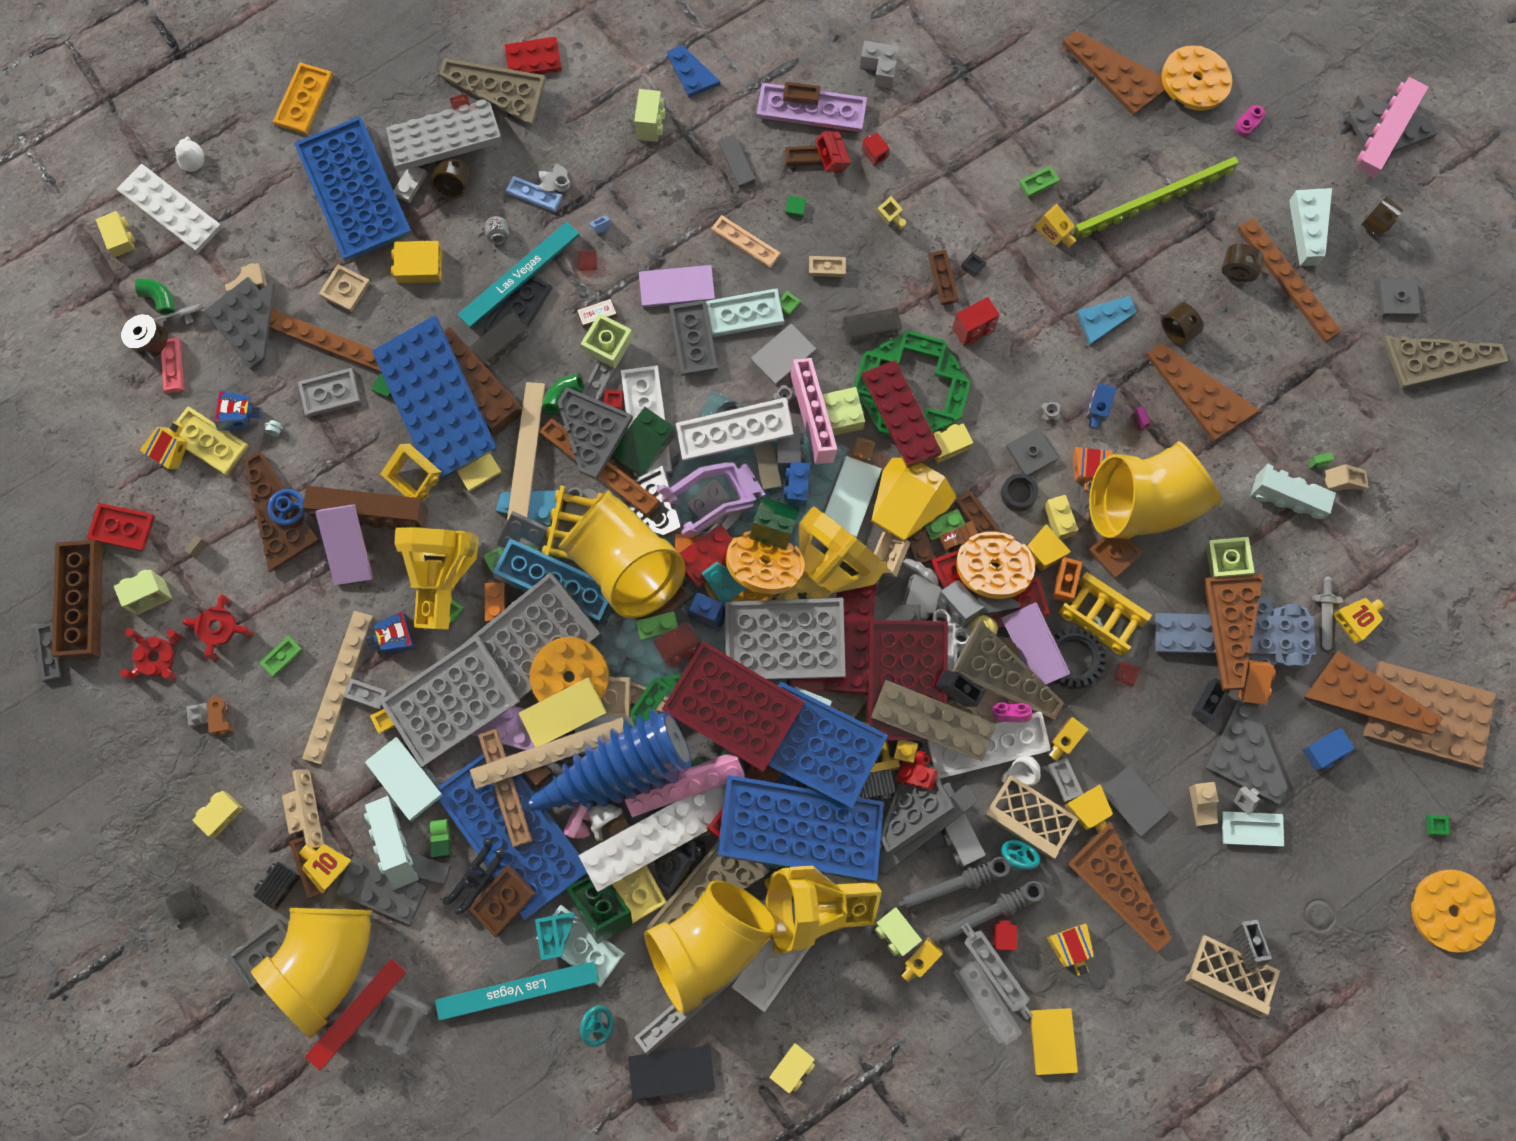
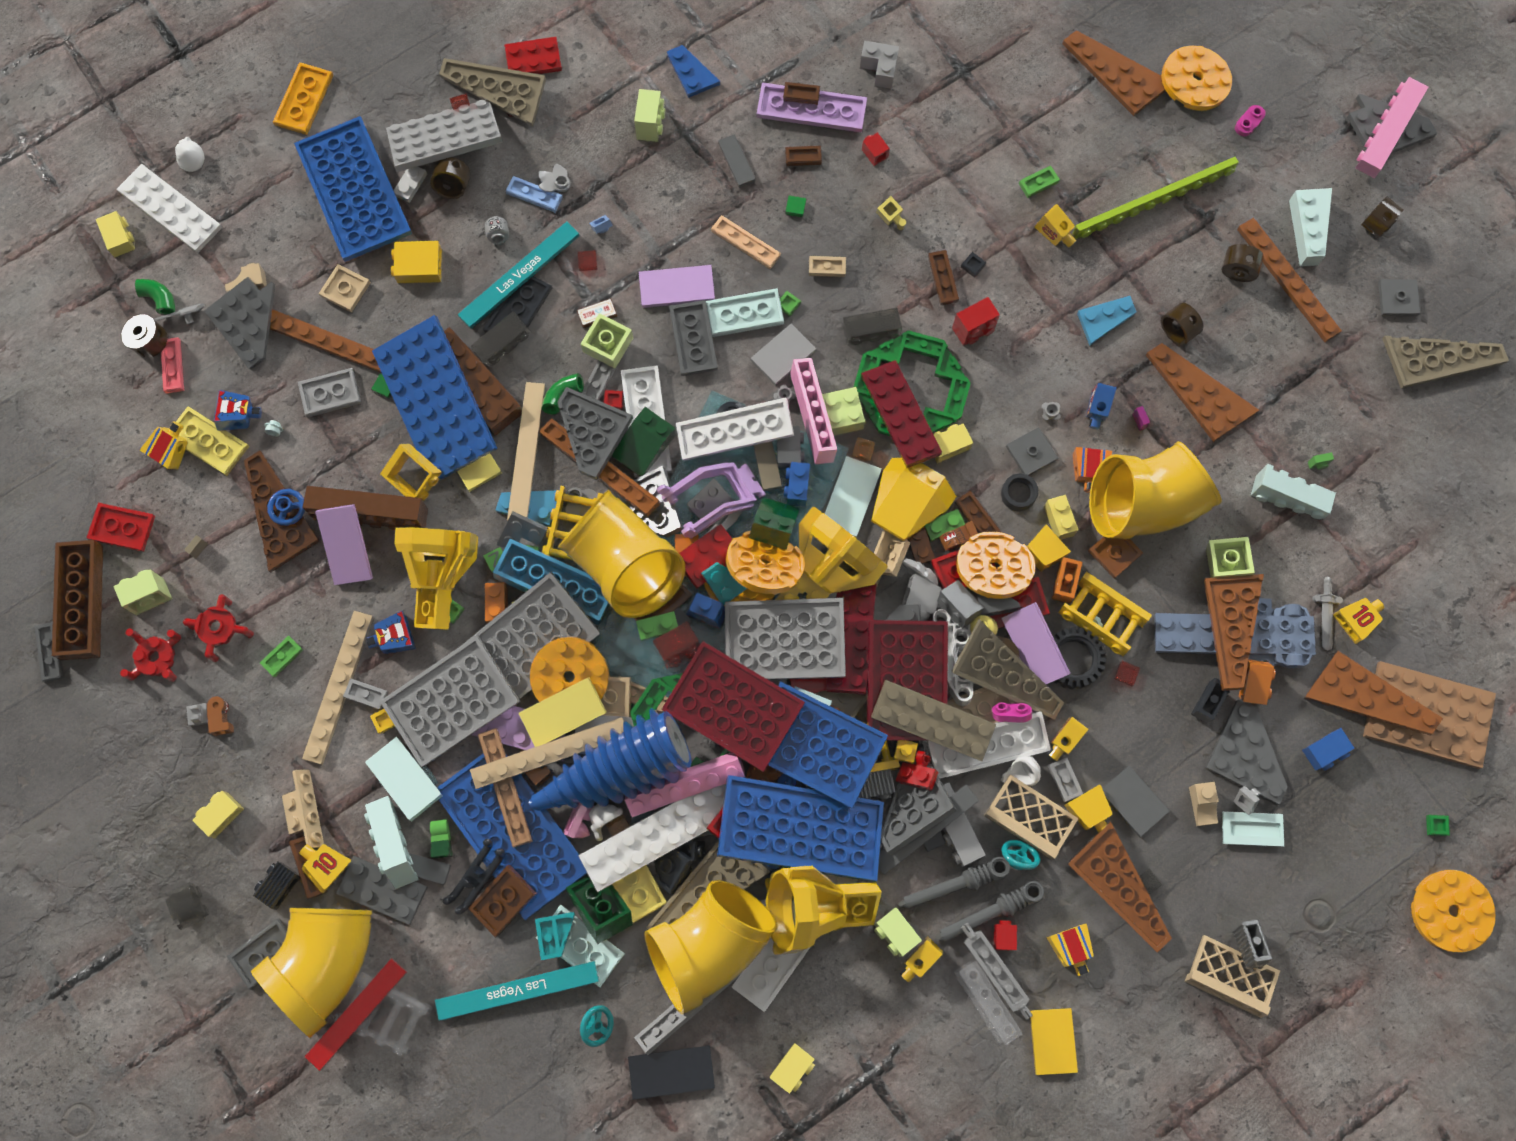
red brick [815,131,851,173] -> none
black brick [936,670,985,707] -> none
tan arch [1325,464,1369,491] -> none

